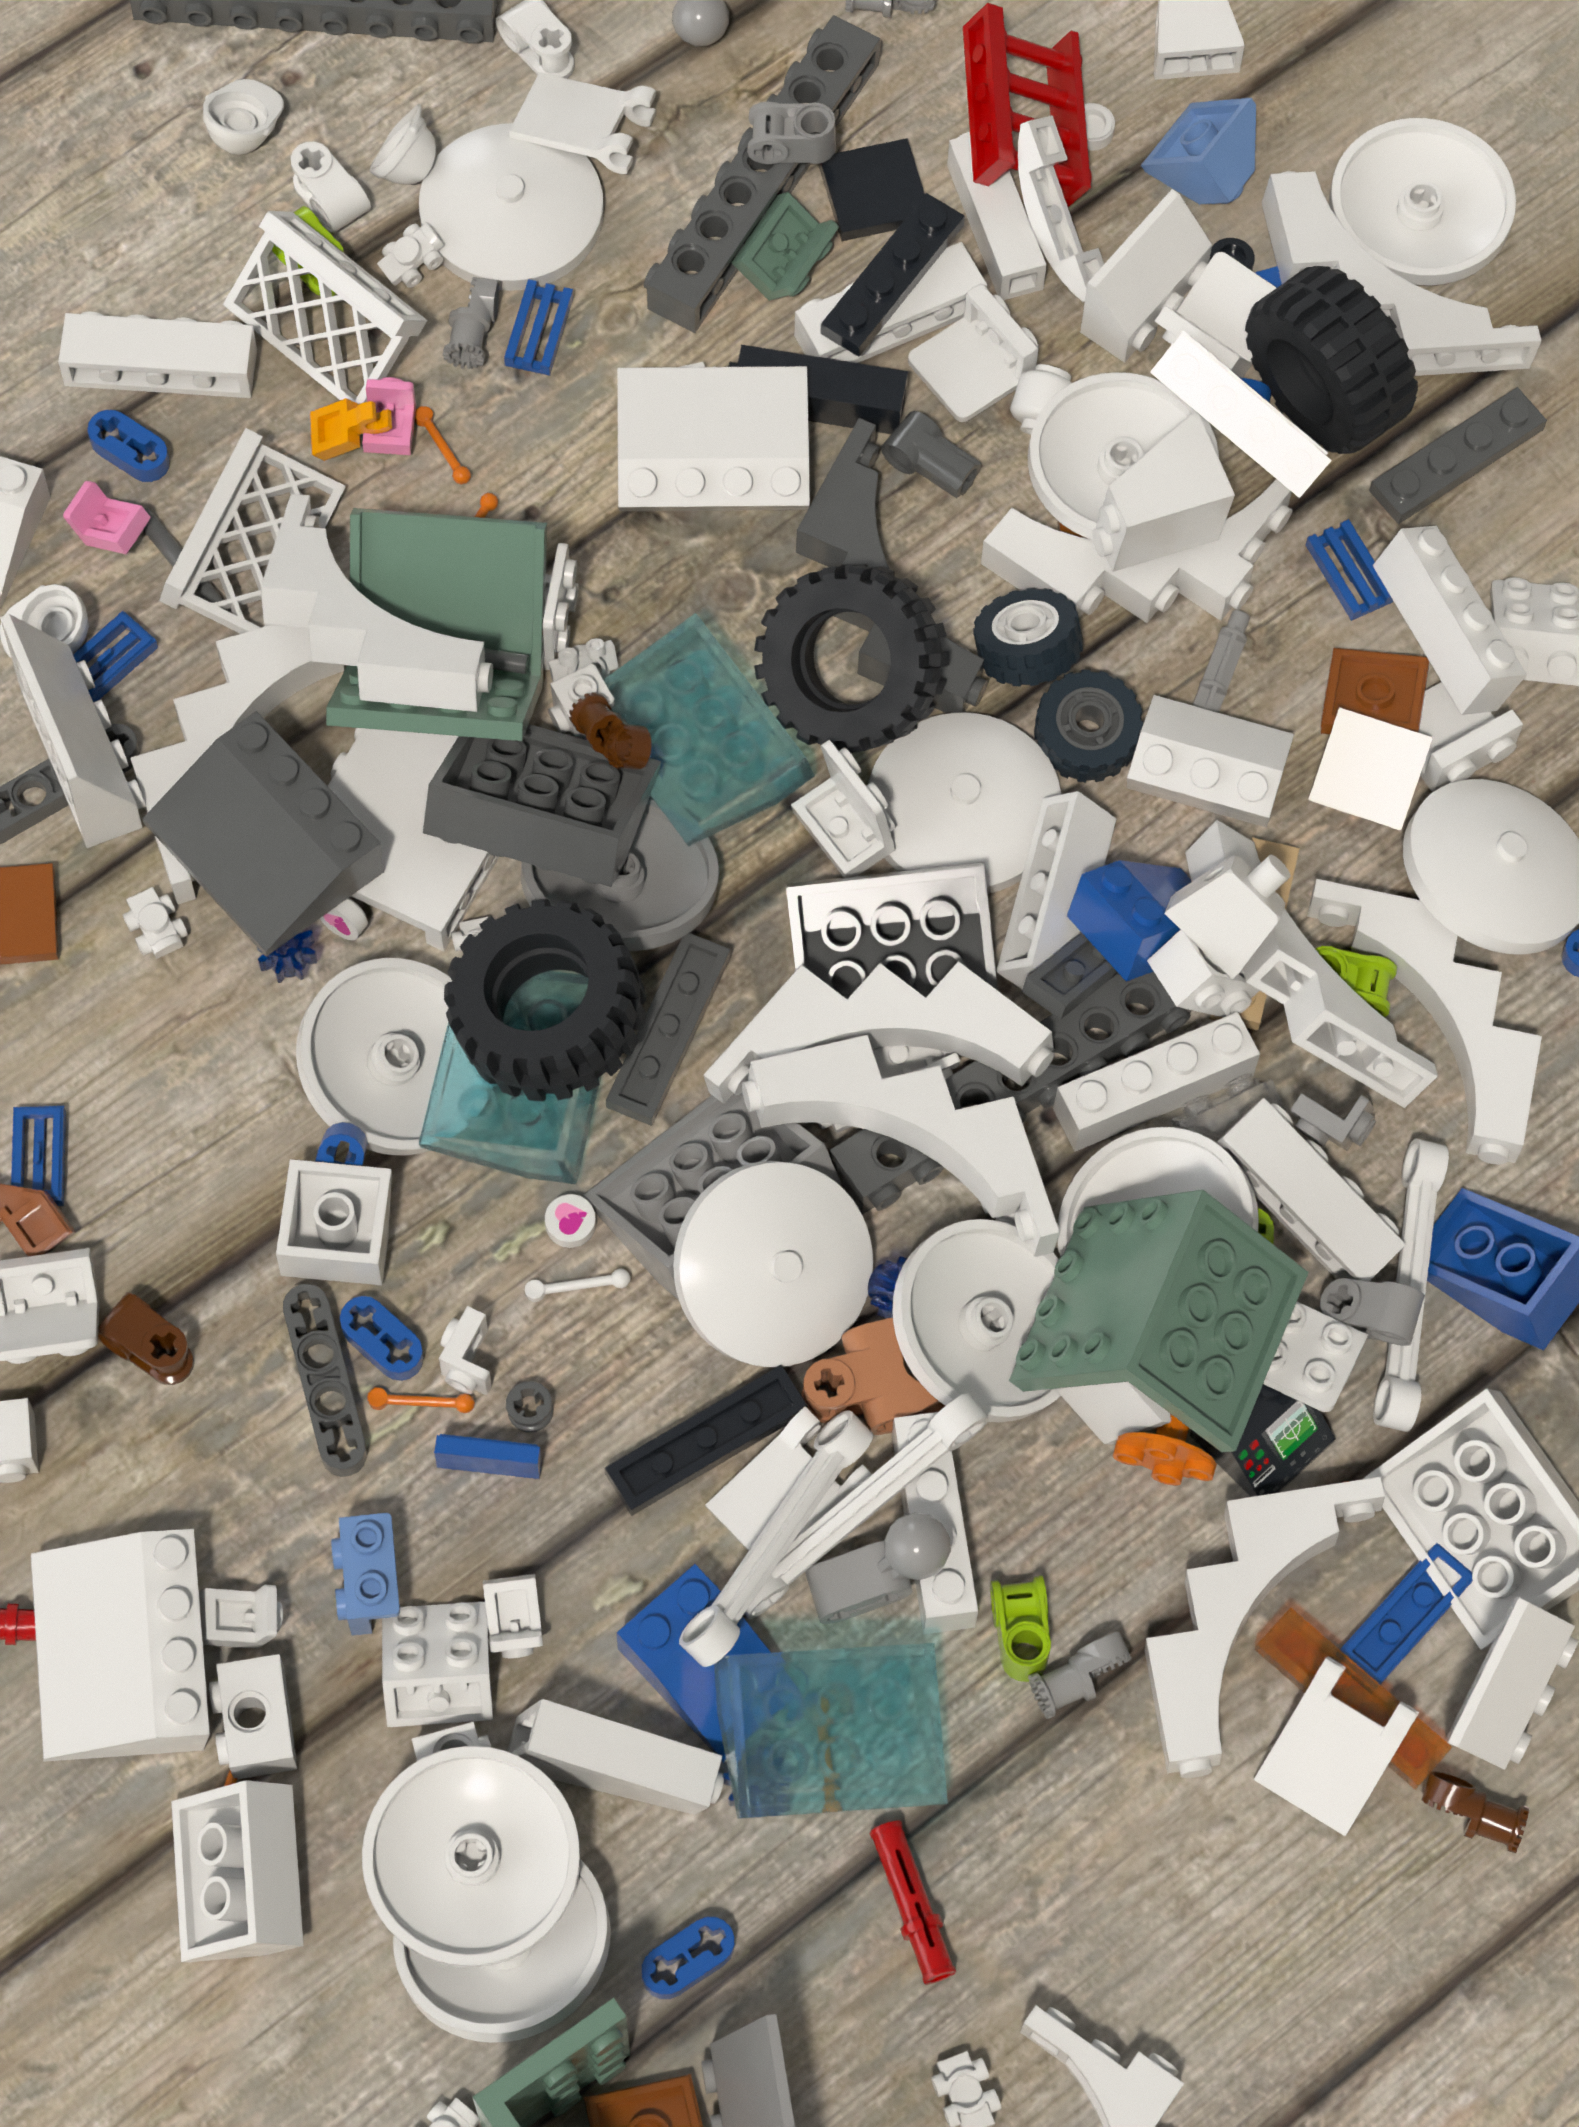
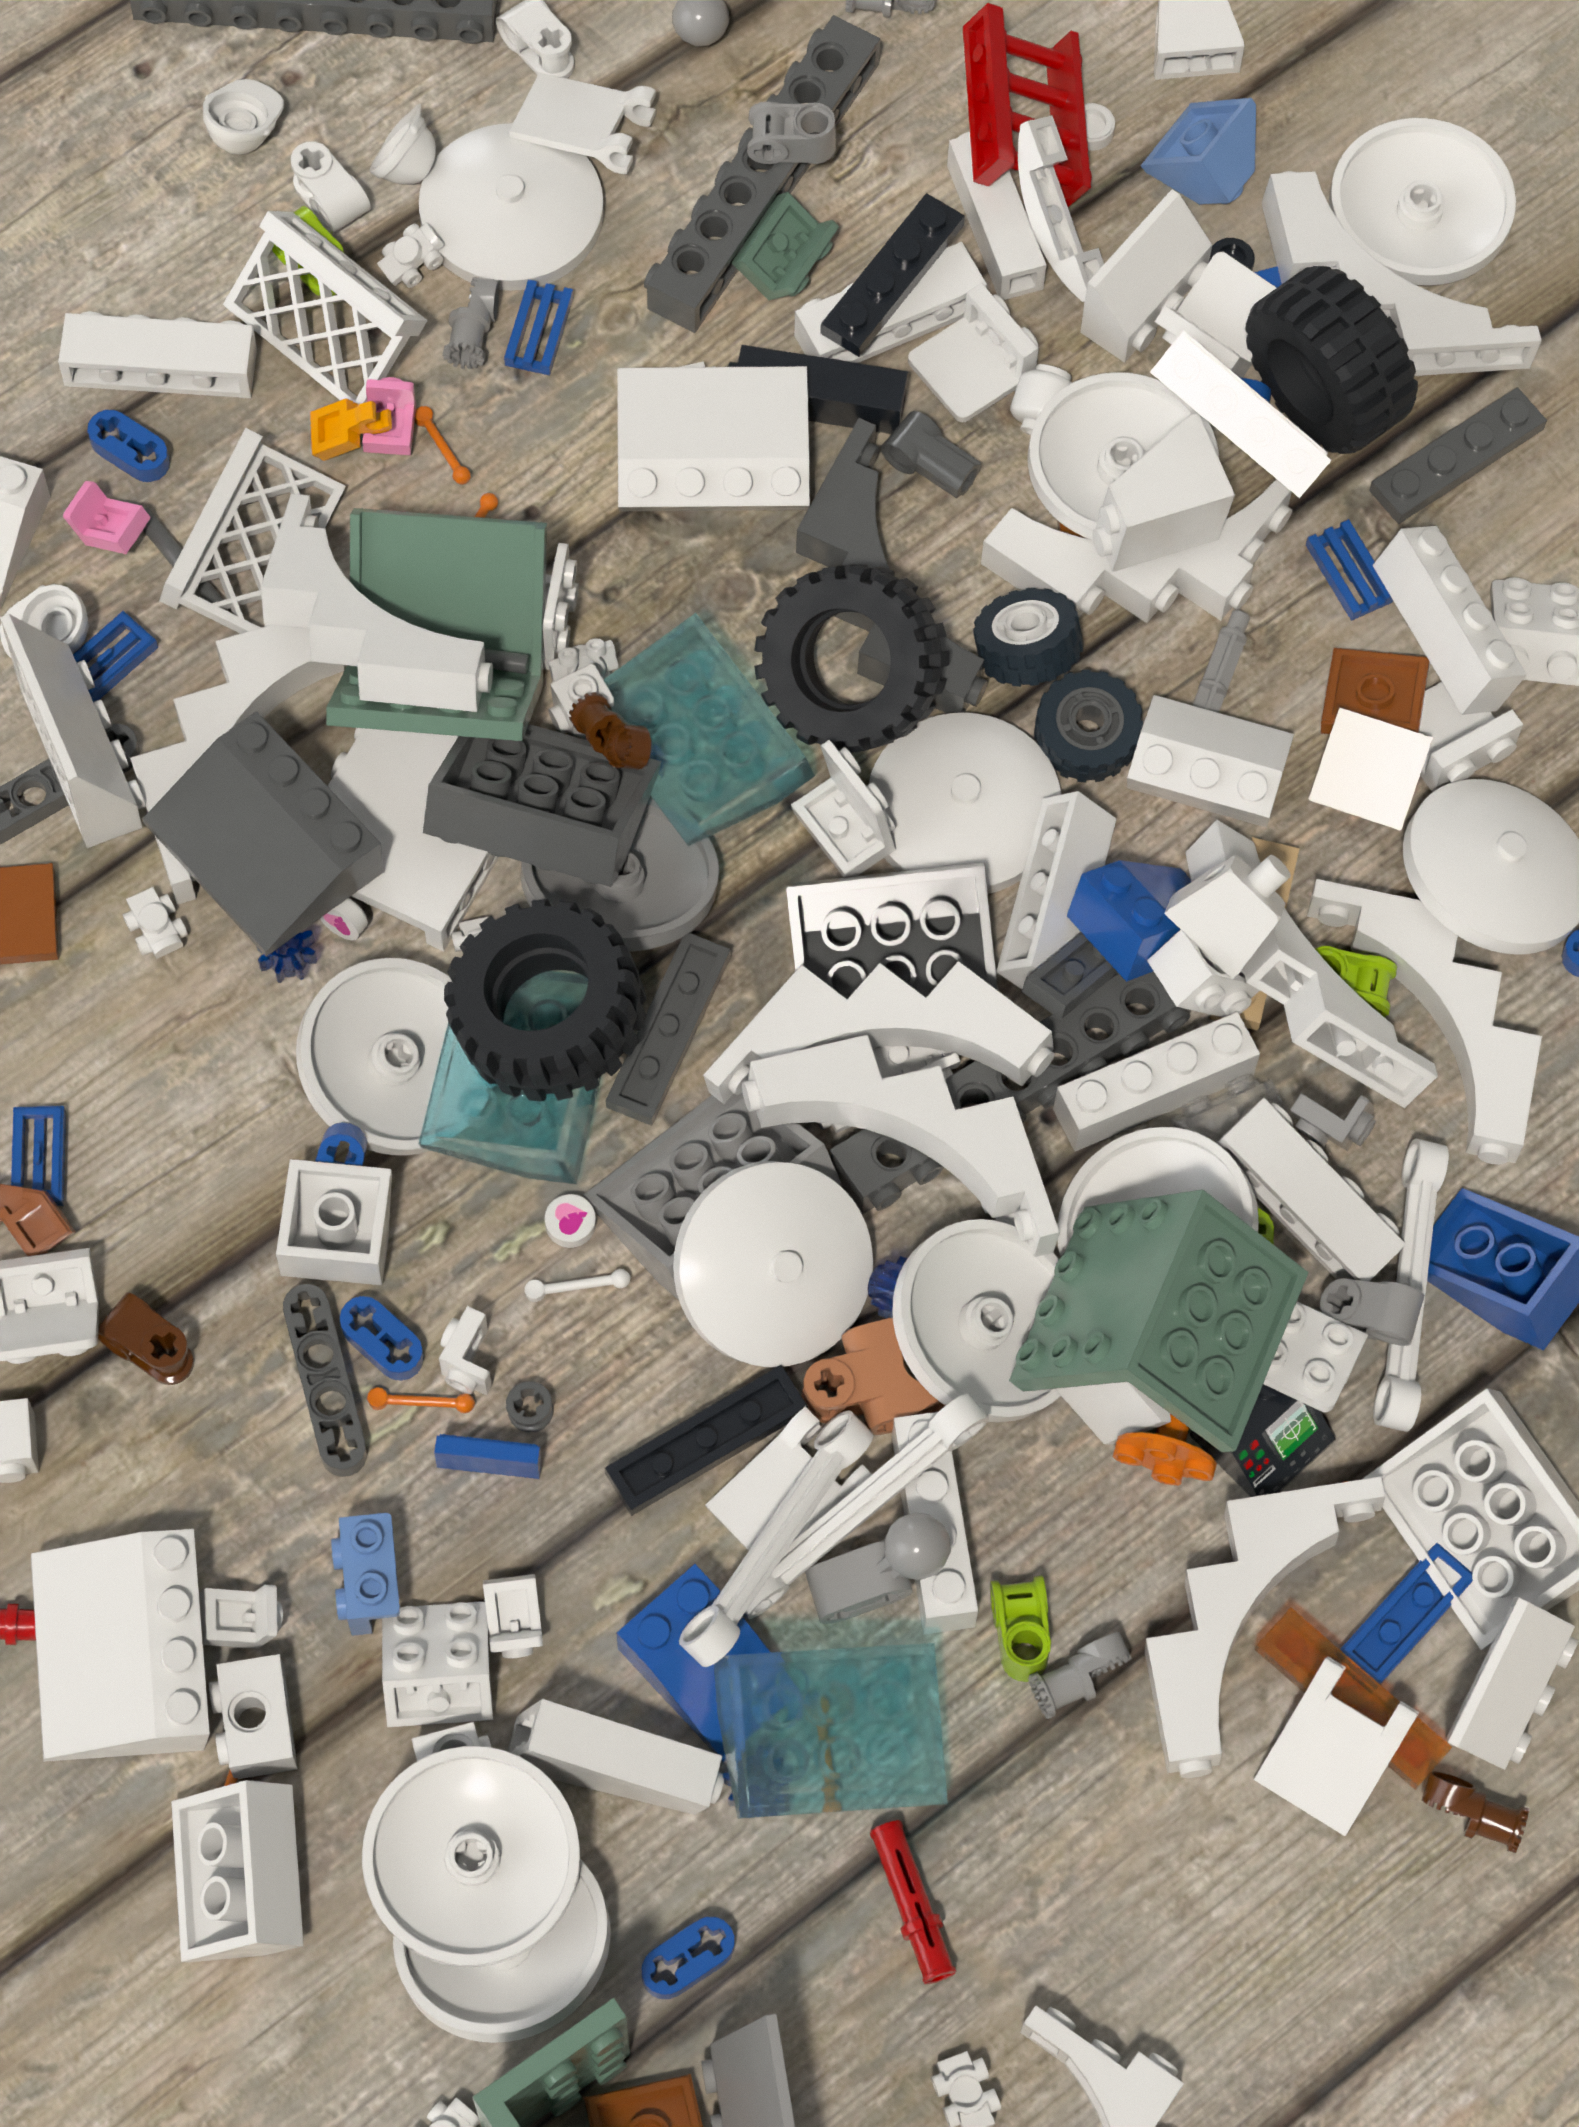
black tile [818,138,925,242] -> none

